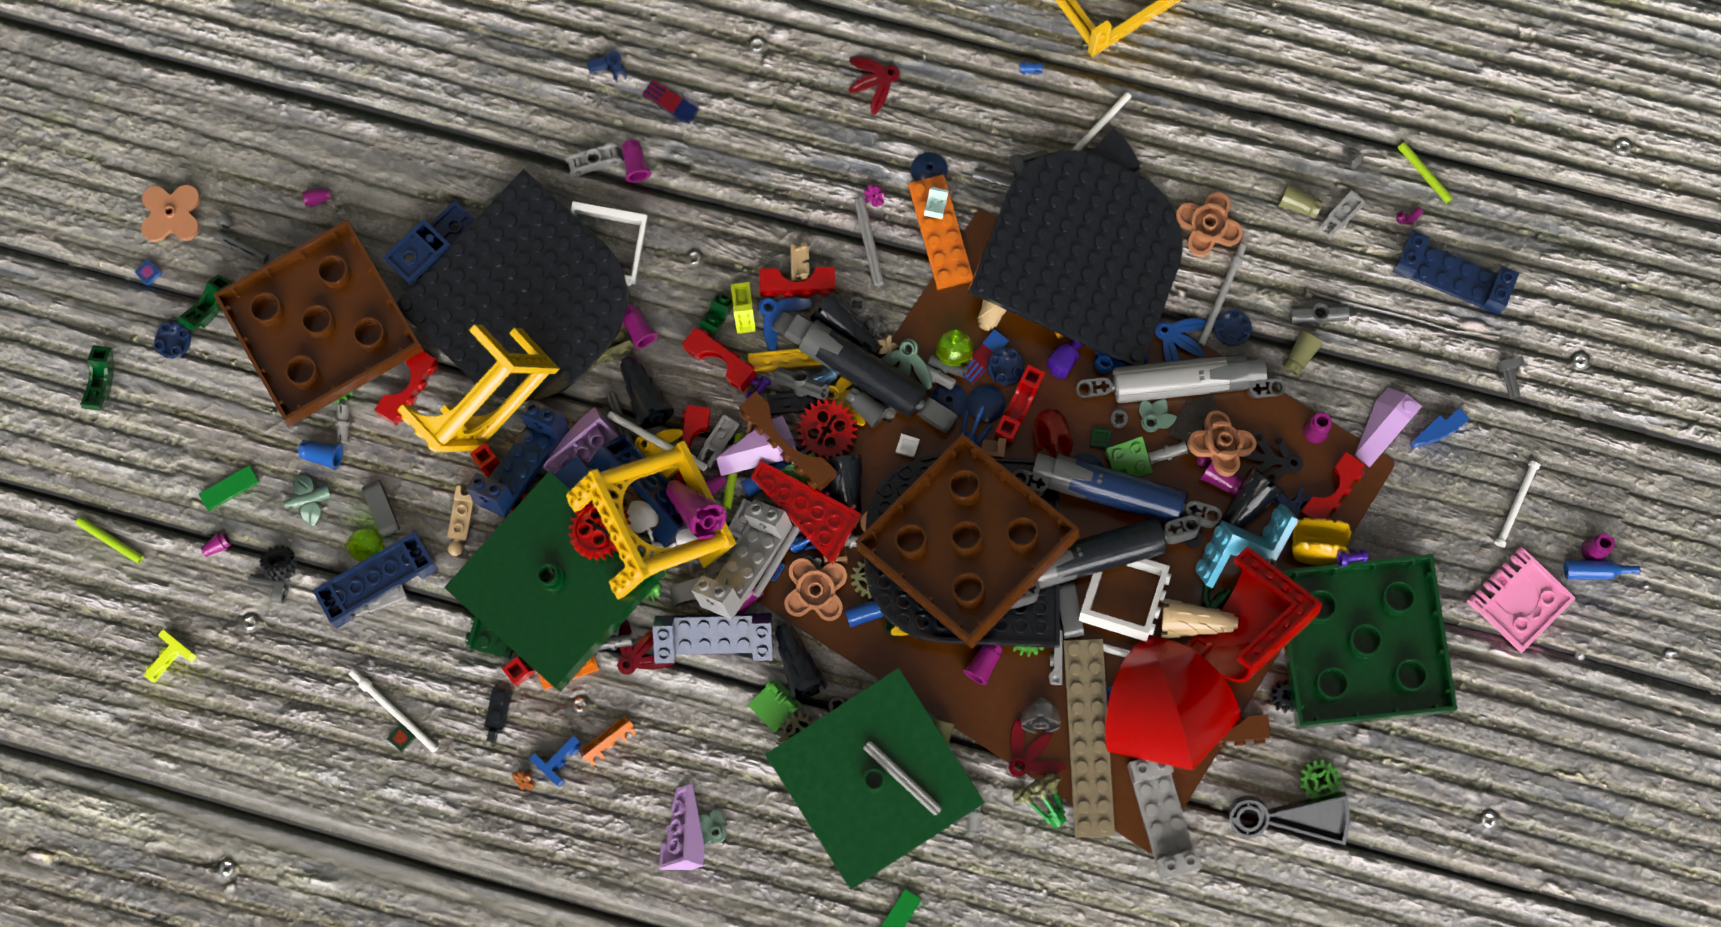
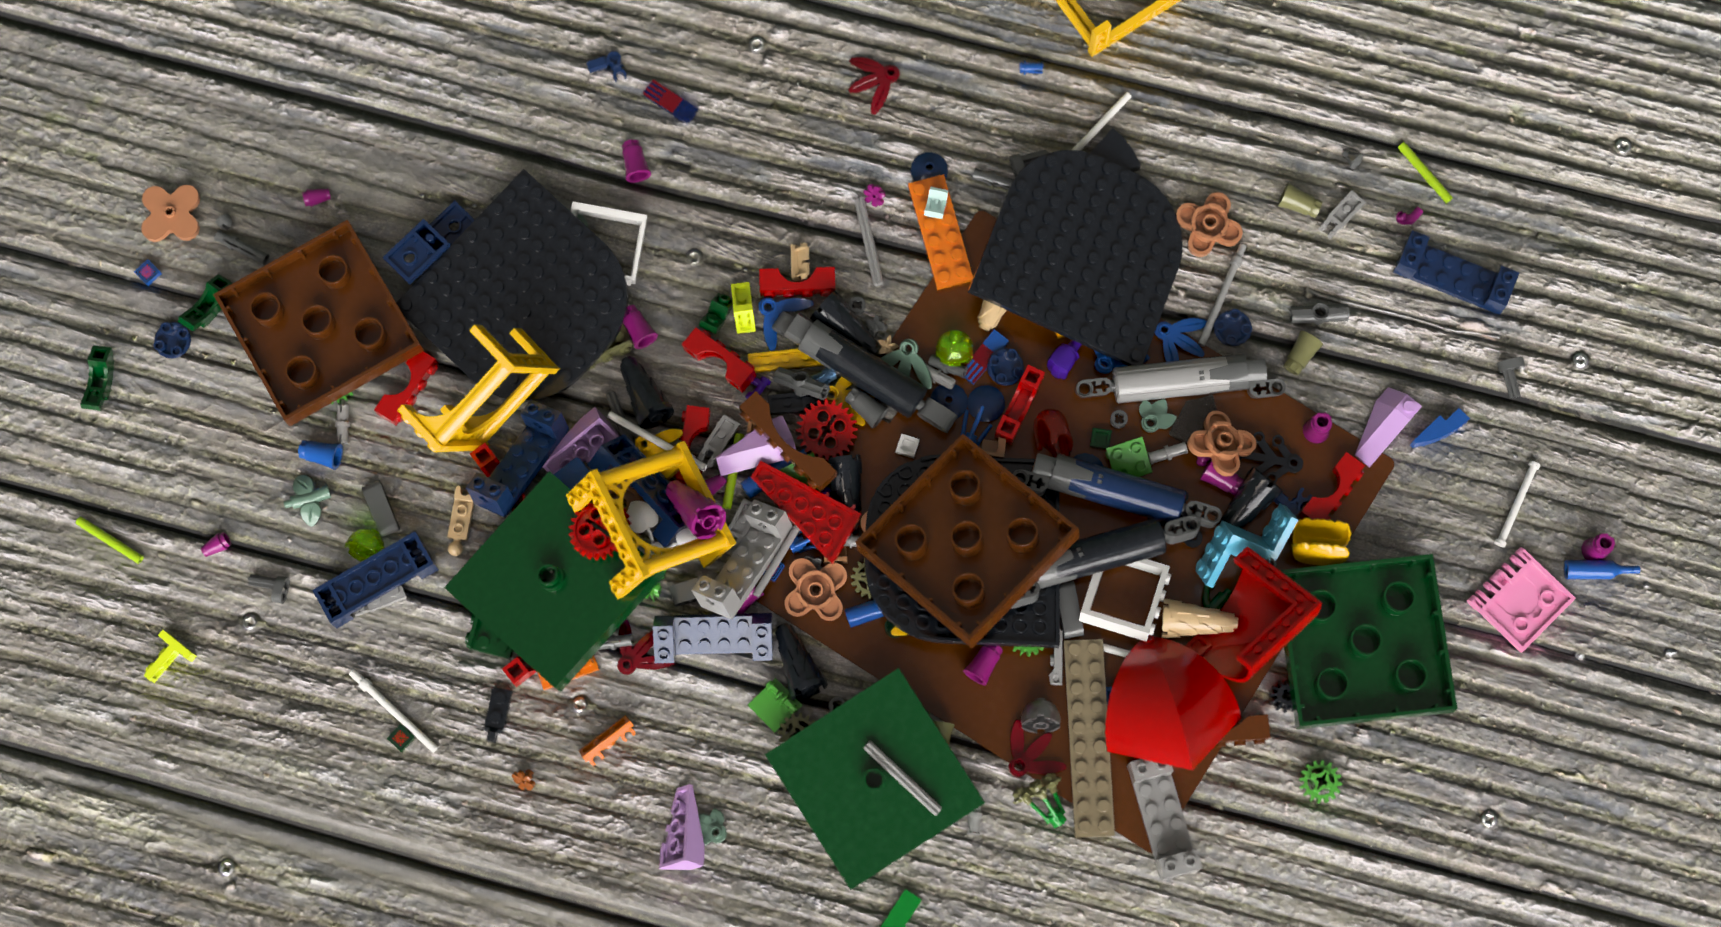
green tile [199,465,260,511] -> none
black tyre [259,545,298,582] -> none
blue bracket [529,736,581,788] -> none
light grey piece [565,143,622,177] -> none
piece [1228,791,1350,845] -> none
dark purple piece [1337,549,1368,567] -> none

